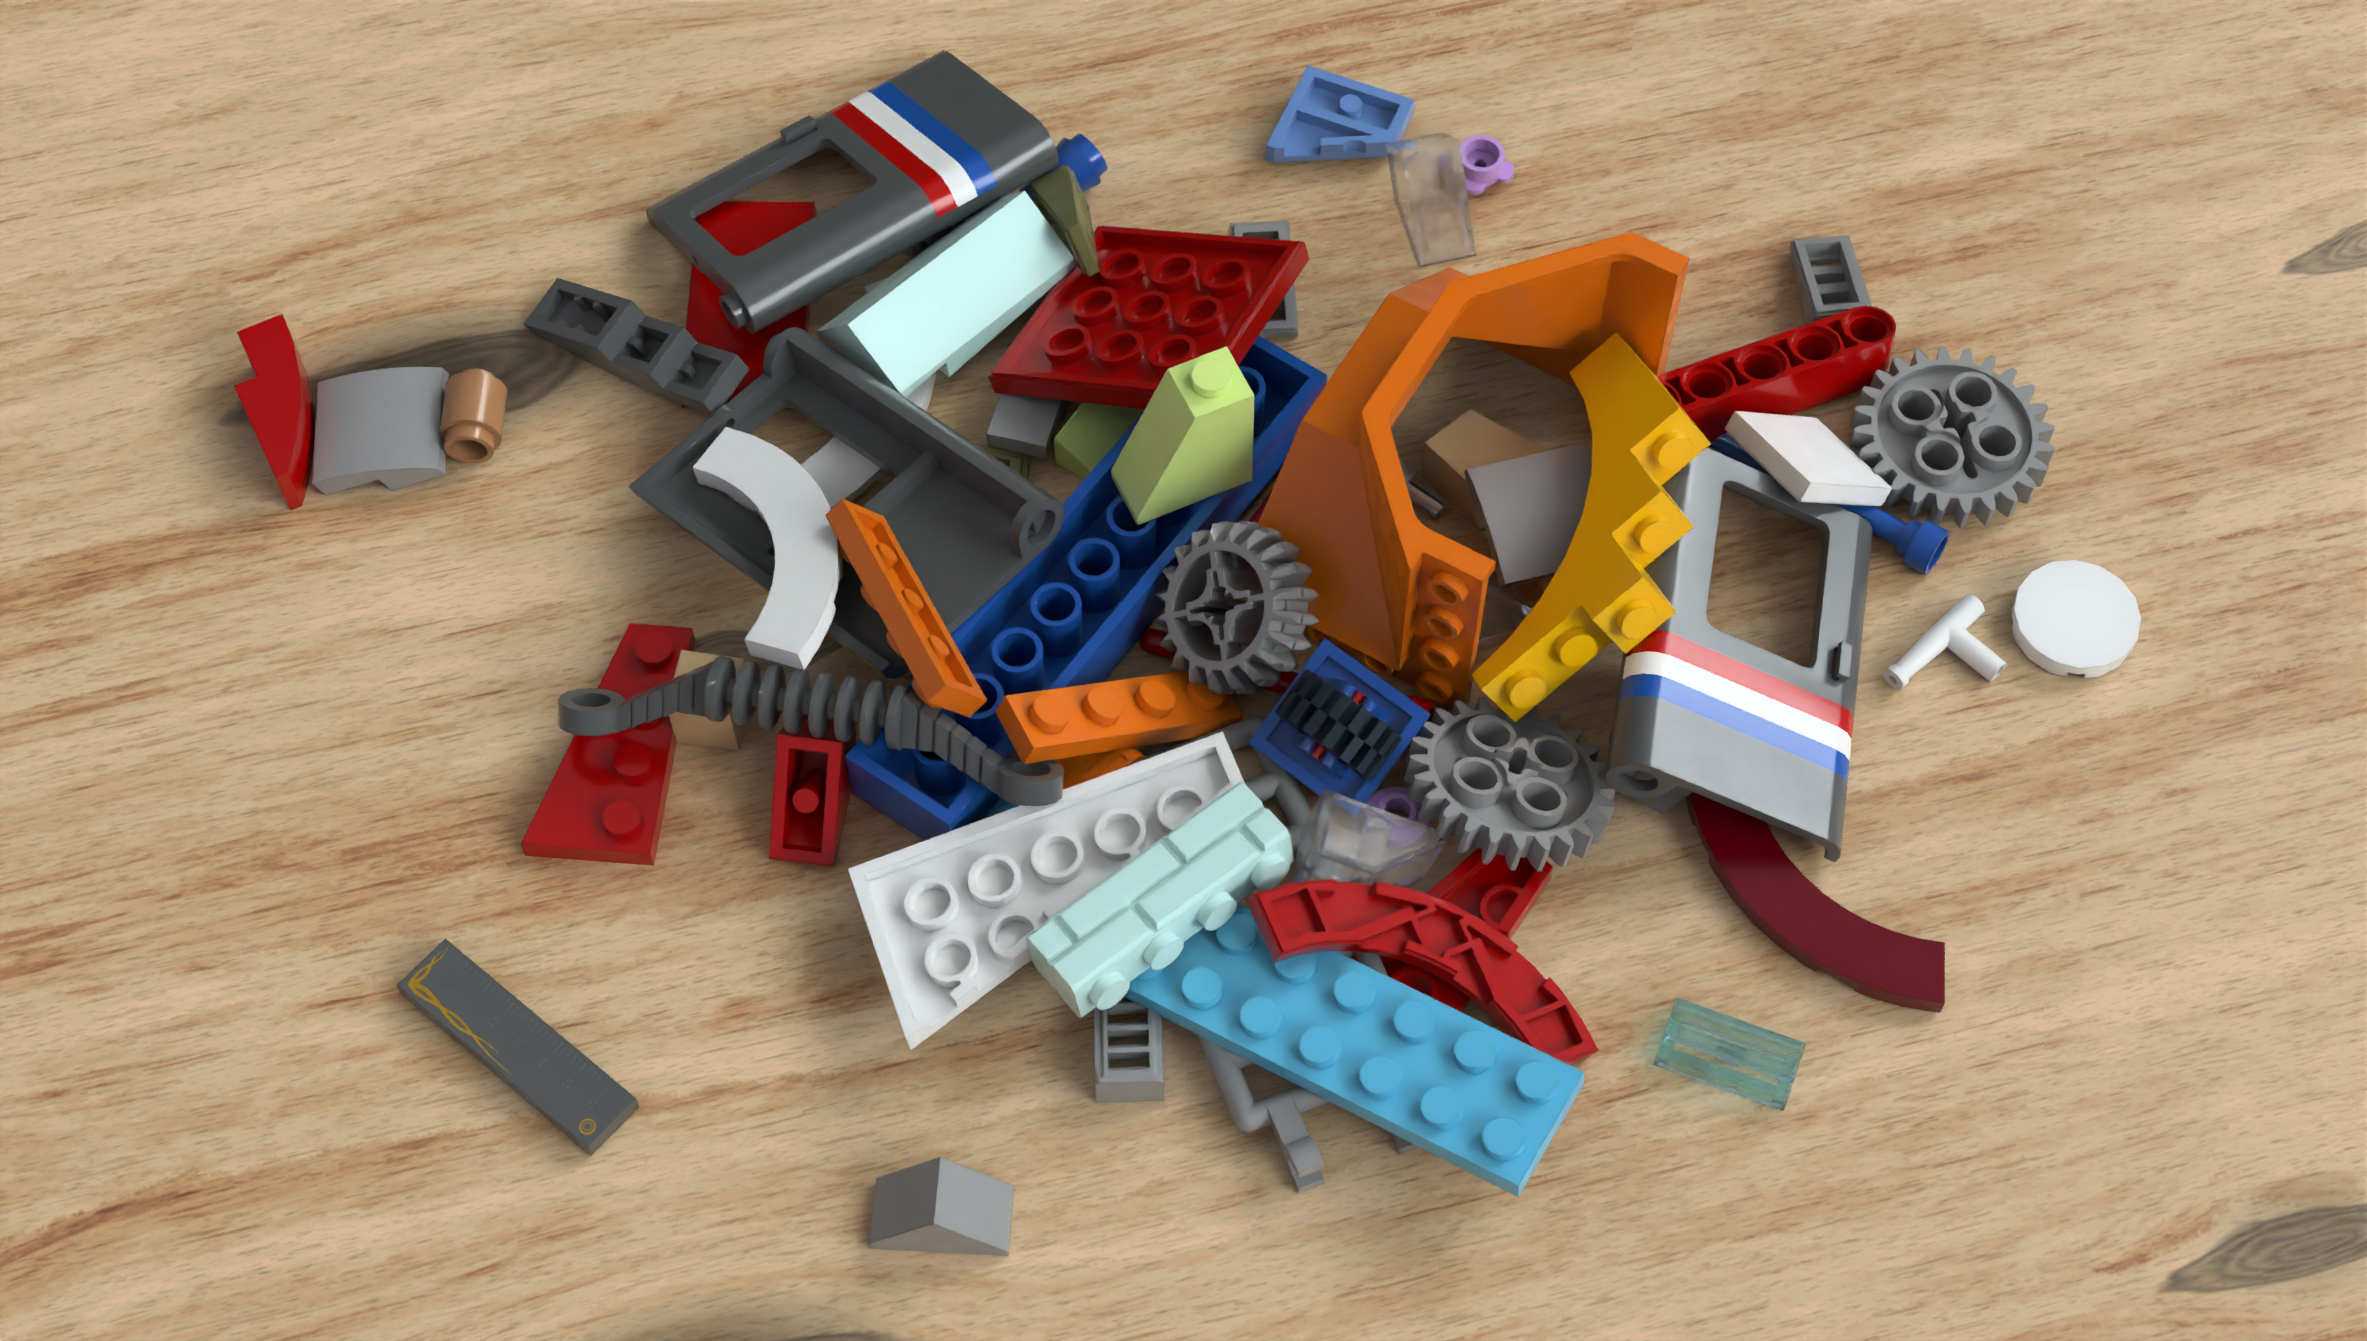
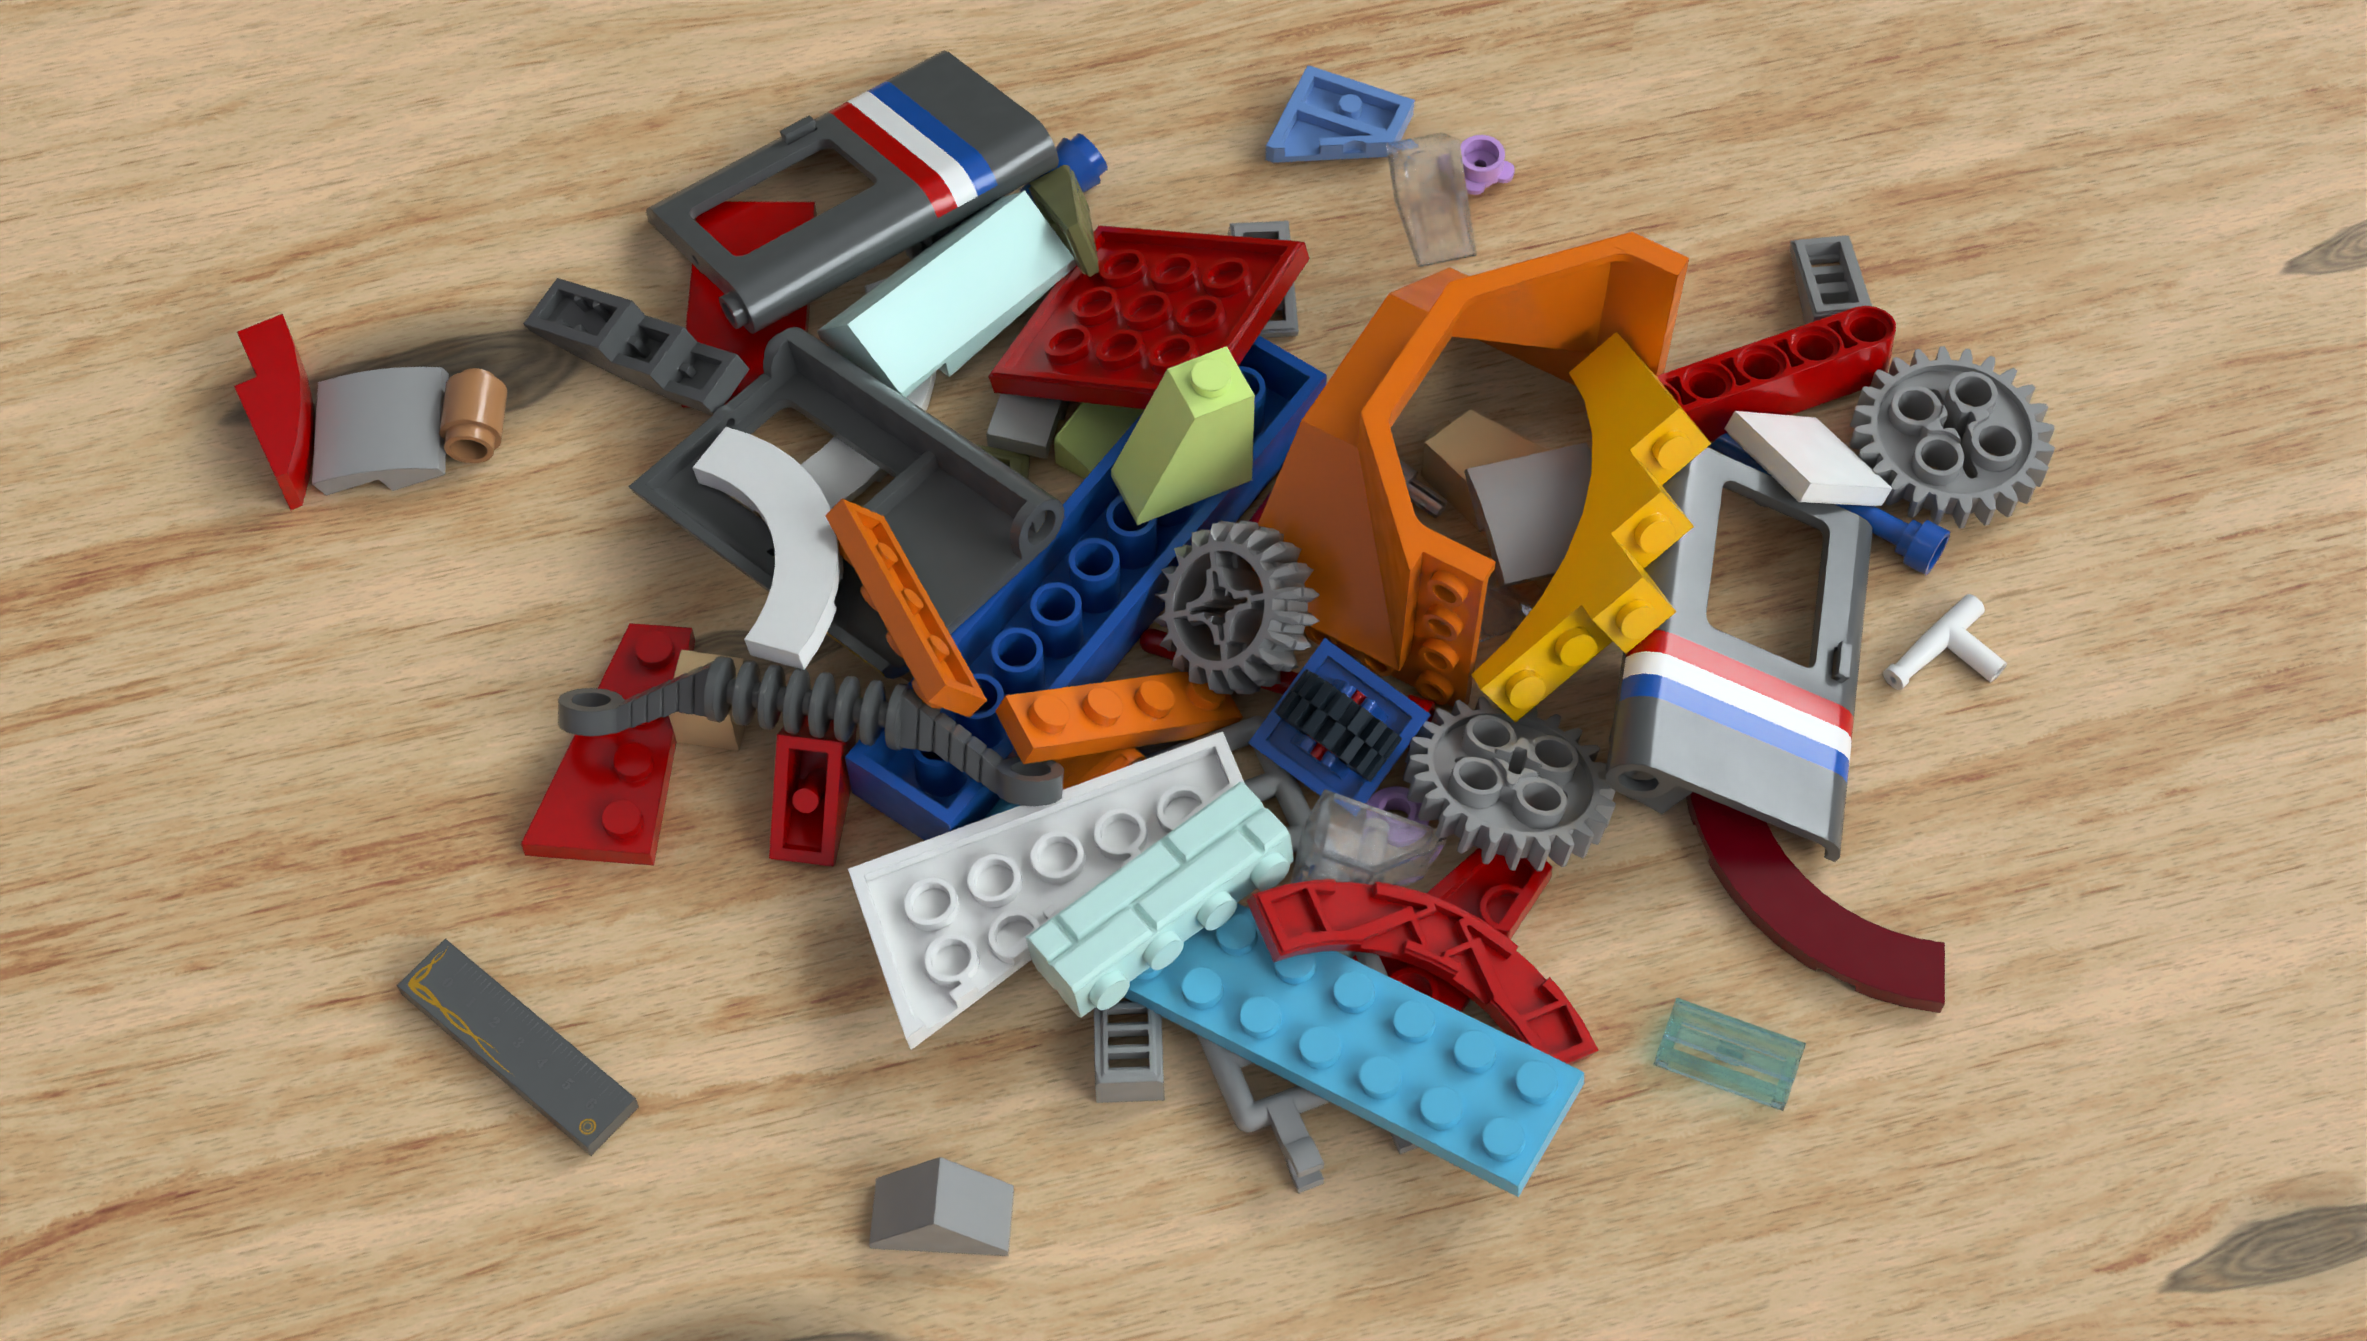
white tile [2011,560,2141,678] -> none

